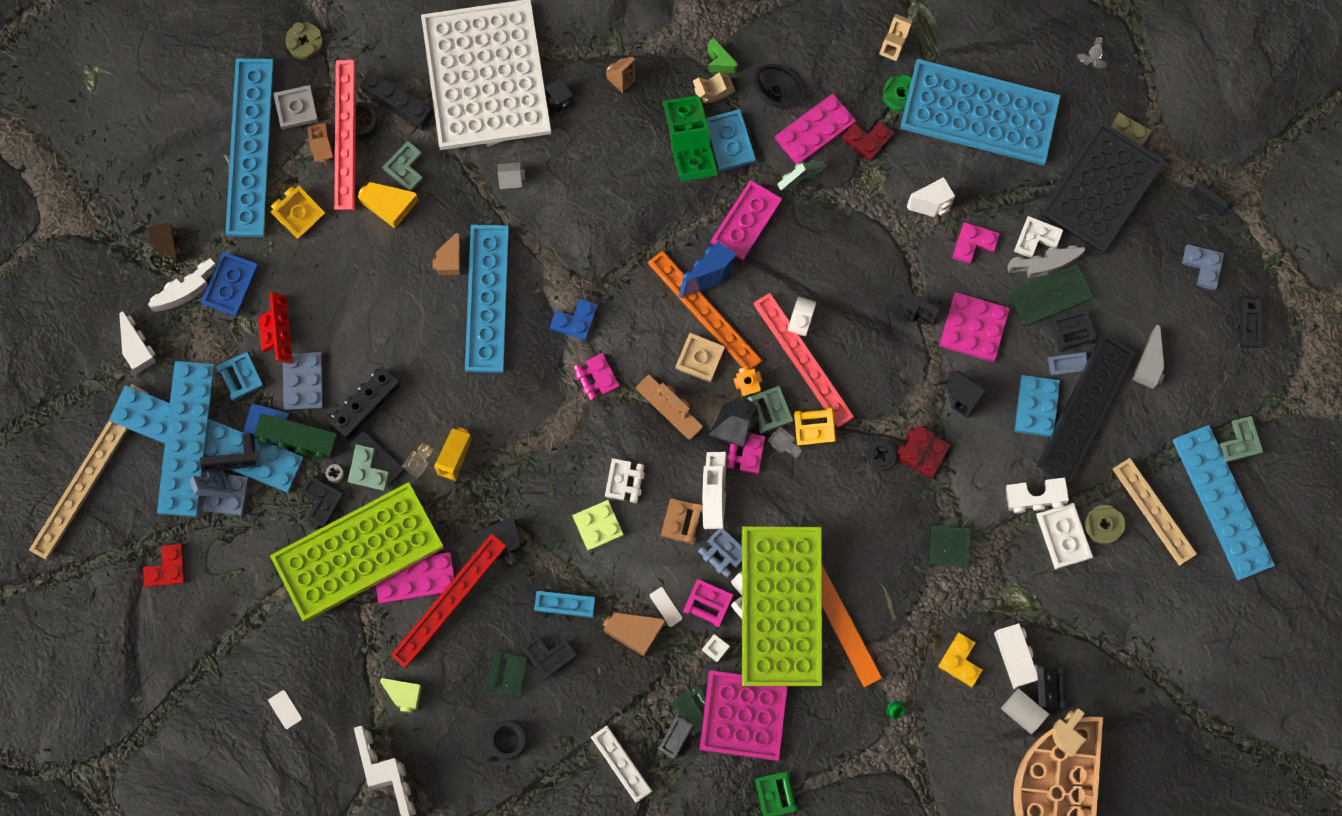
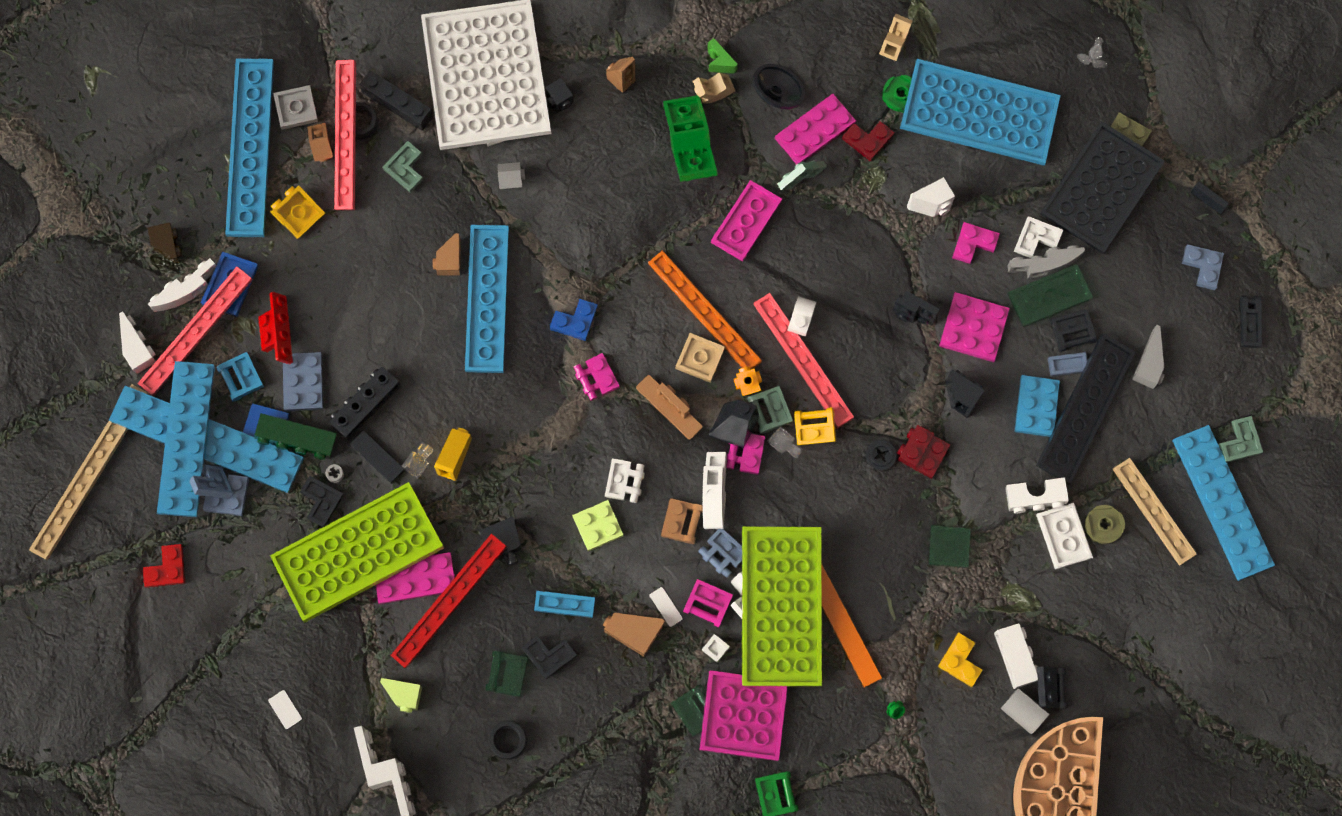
black piece [200,433,261,472] -> none
olive plate [285,22,323,60] -> none
sand green plate [348,445,390,491] -> none
yellow slope [358,182,419,228] -> none
white tile [591,726,652,803] -> none
tile [658,715,695,760] -> none
blue slope [679,241,736,298] -> none
dark azure plate [706,109,756,172] -> none
tan brick [1053,709,1086,757] -> none
none -> coral plate [137,267,253,396]

